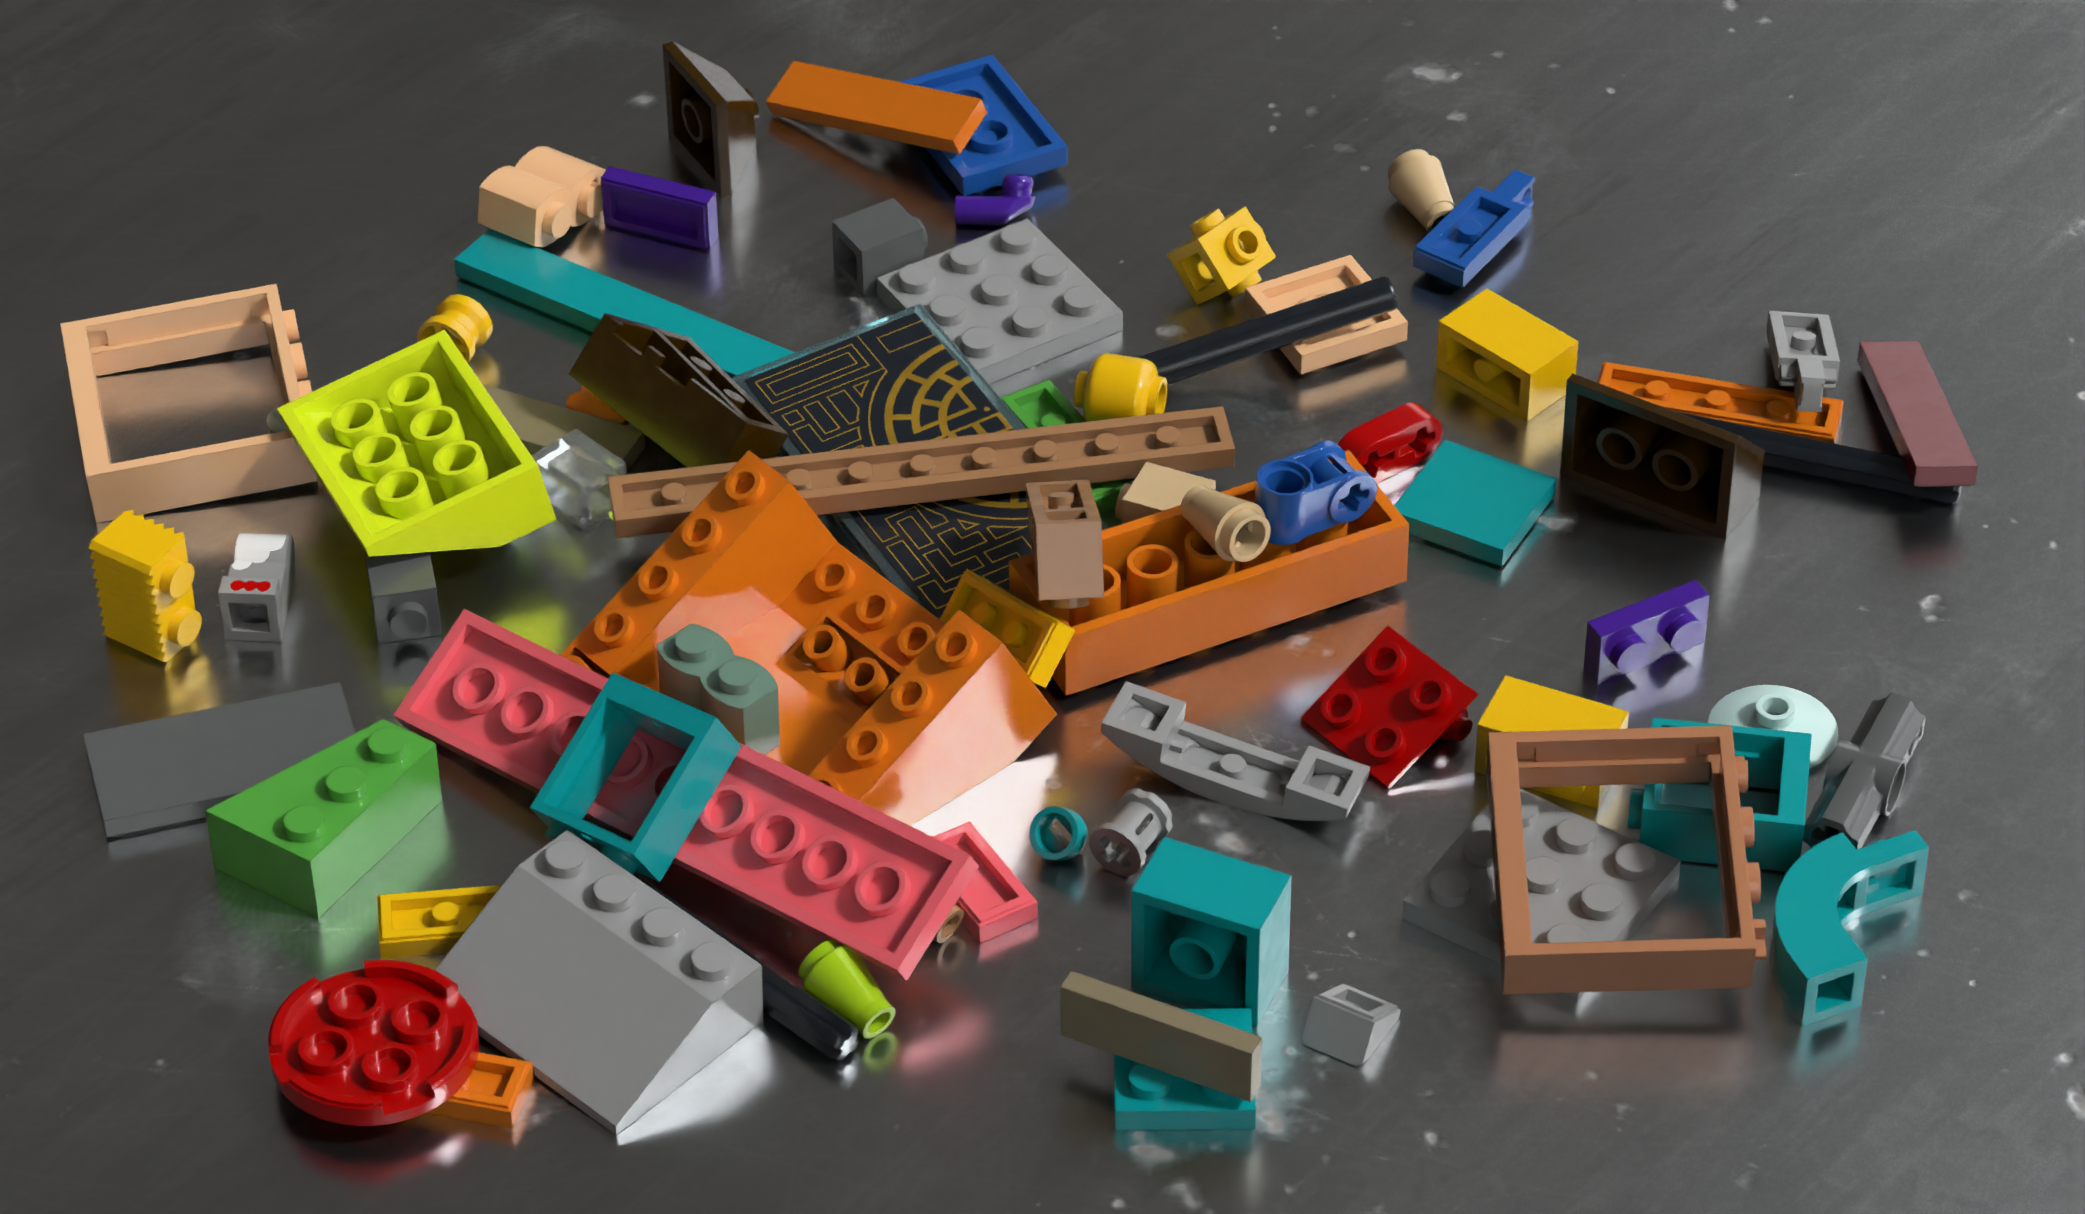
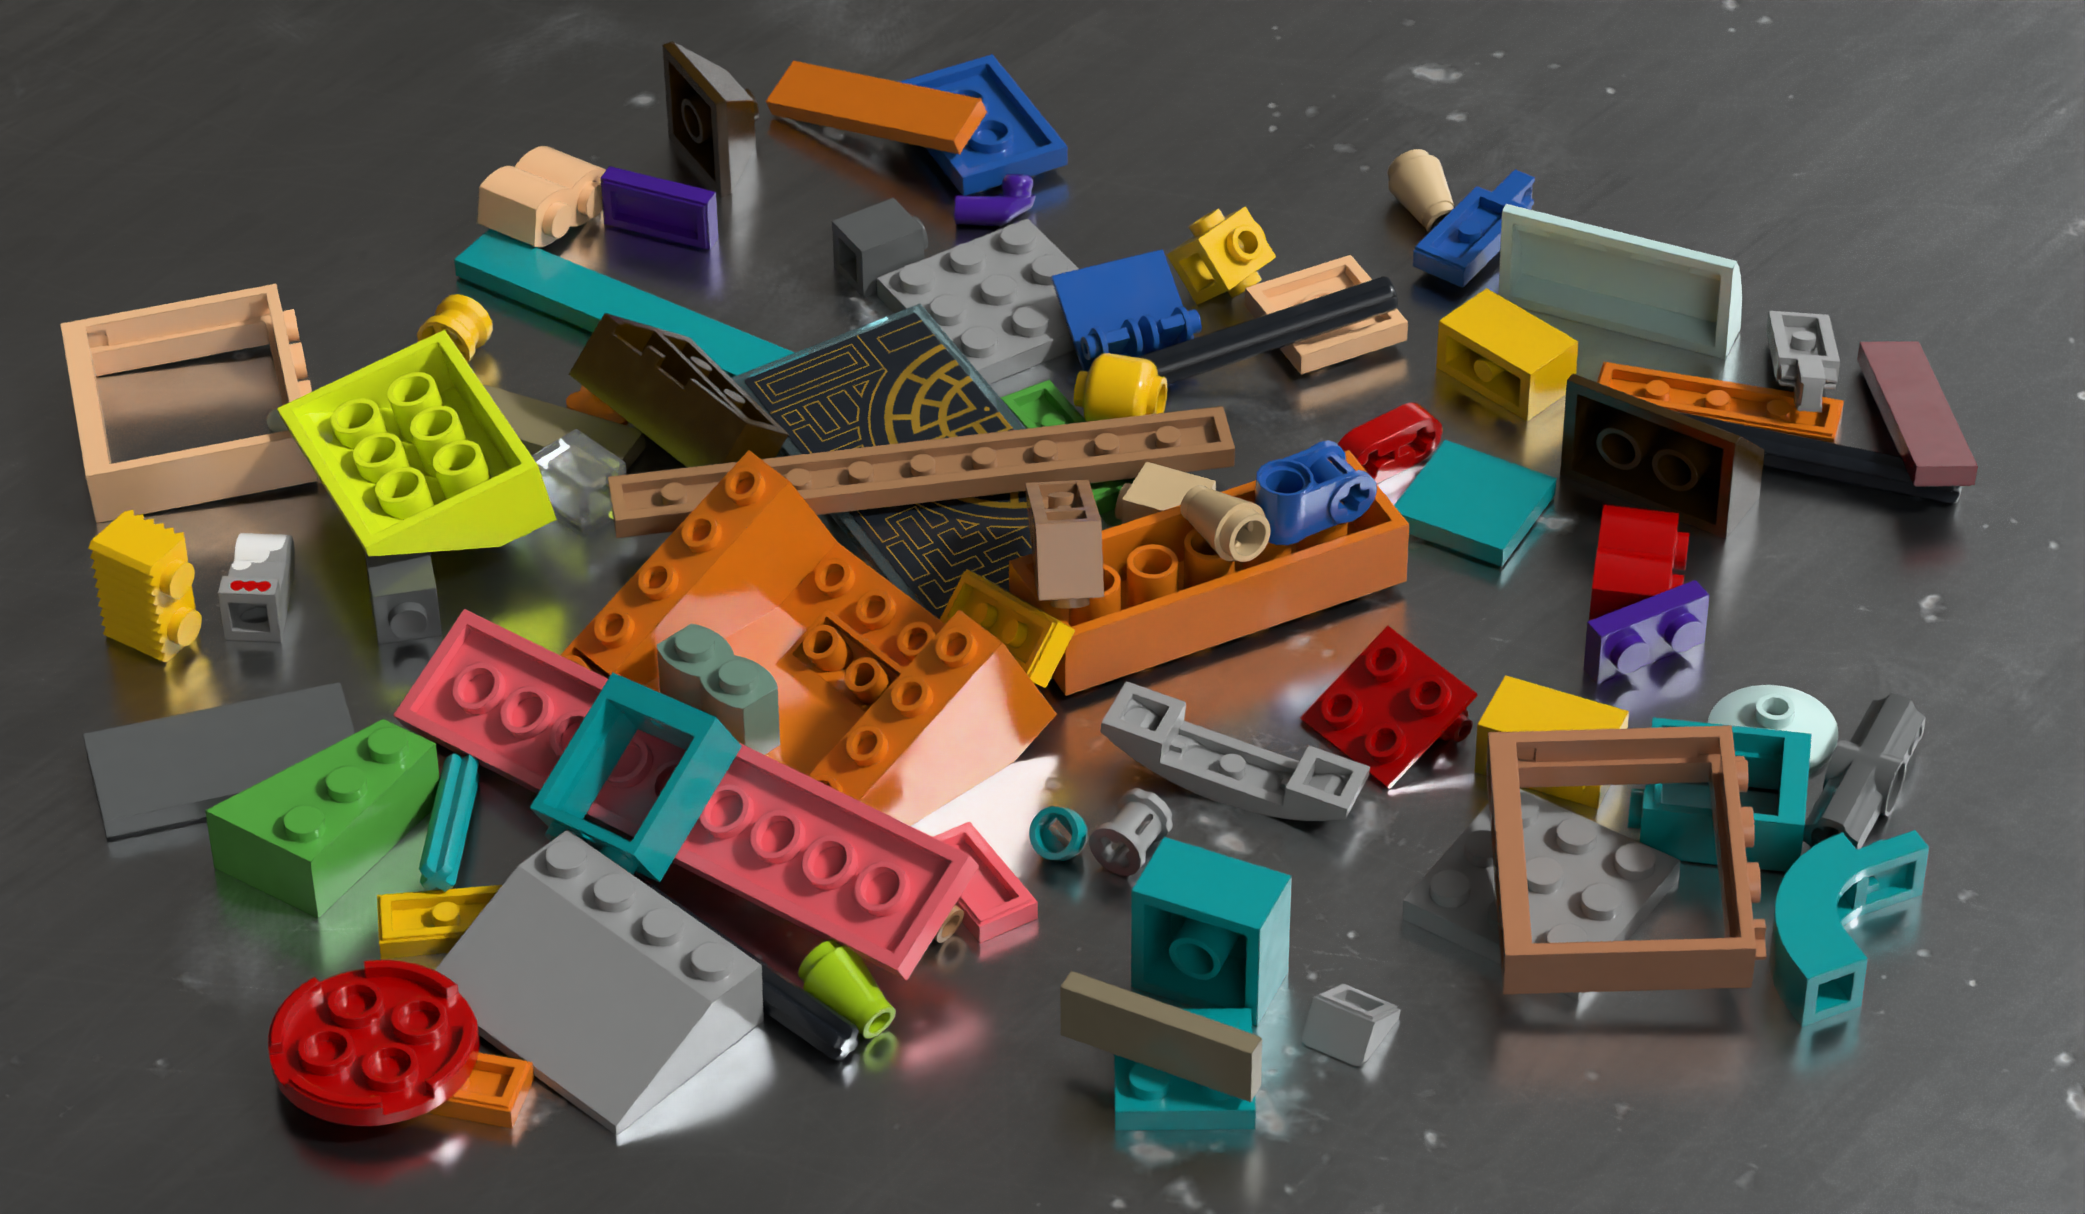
none -> teal axle [419,753,480,892]
none -> blue hinge [1051,249,1202,372]
none -> light aqua slope [1498,204,1742,359]
none -> red brick [1589,505,1690,621]

